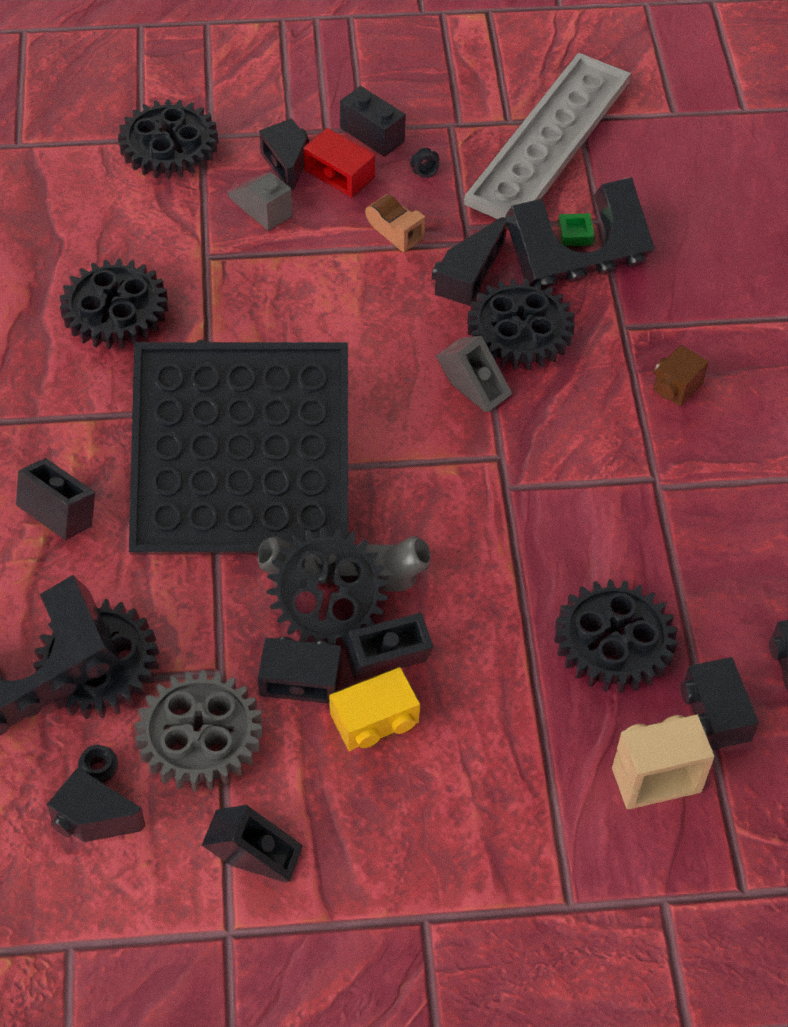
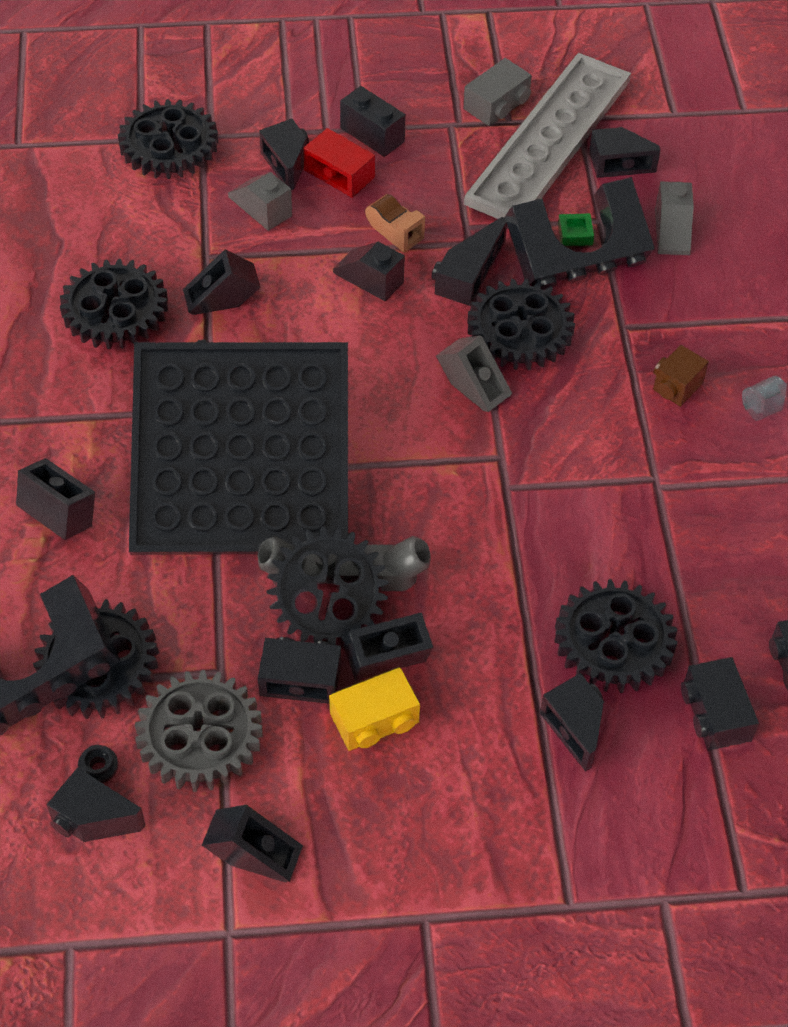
black plate [410,147,440,178] -> none
tan piece [612,714,715,810] -> none
none -> black slope [183,249,260,315]
none -> black slope [333,241,405,301]
none -> dark grey brick [463,58,532,126]
none -> black slope [540,673,604,772]
none -> black slope [589,127,661,178]
none -> dark grey slope [655,181,694,255]
none -> clear light blue brick [742,376,787,421]

